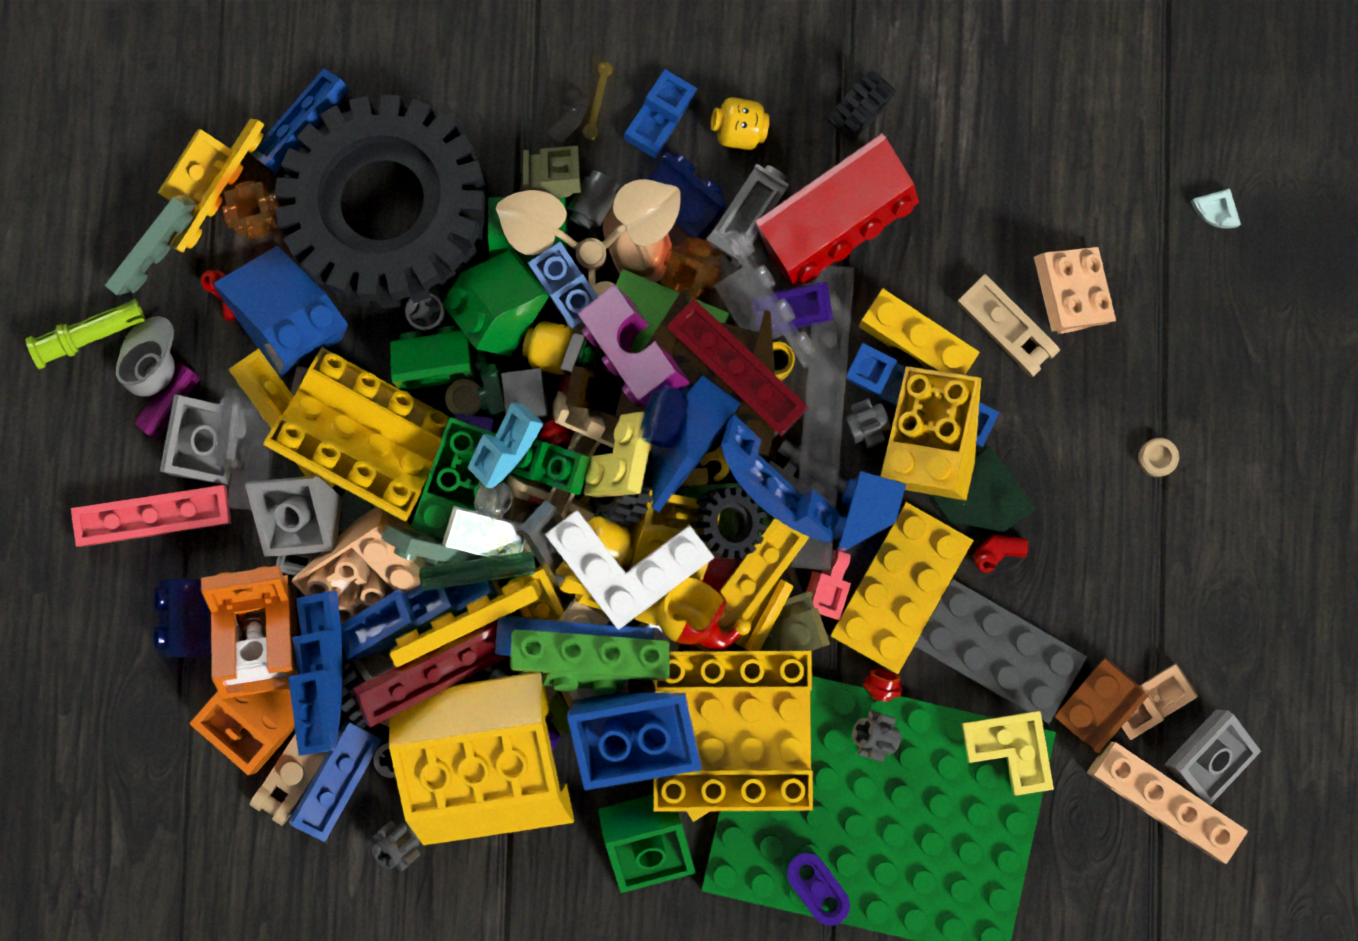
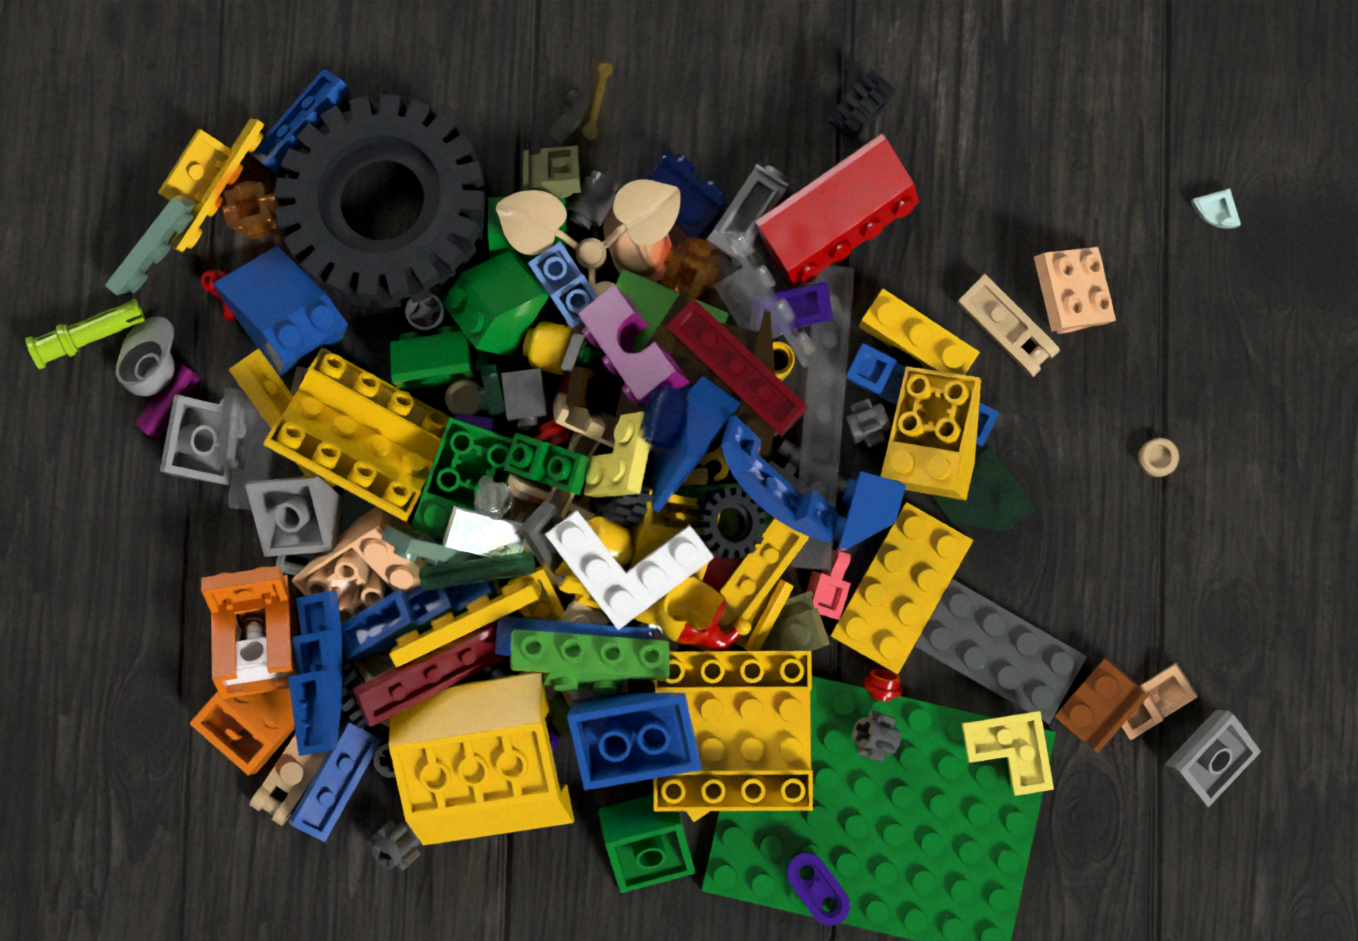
coral plate [71,485,232,547] -> none
clear blue bracket [153,579,212,657] -> none
medium azure slope [468,402,543,488] -> none
blue slope [623,69,697,159] -> none
yellow head [711,97,769,150] -> none
red arm [974,535,1028,573] -> none
light nougat brick [1087,741,1248,864] -> none

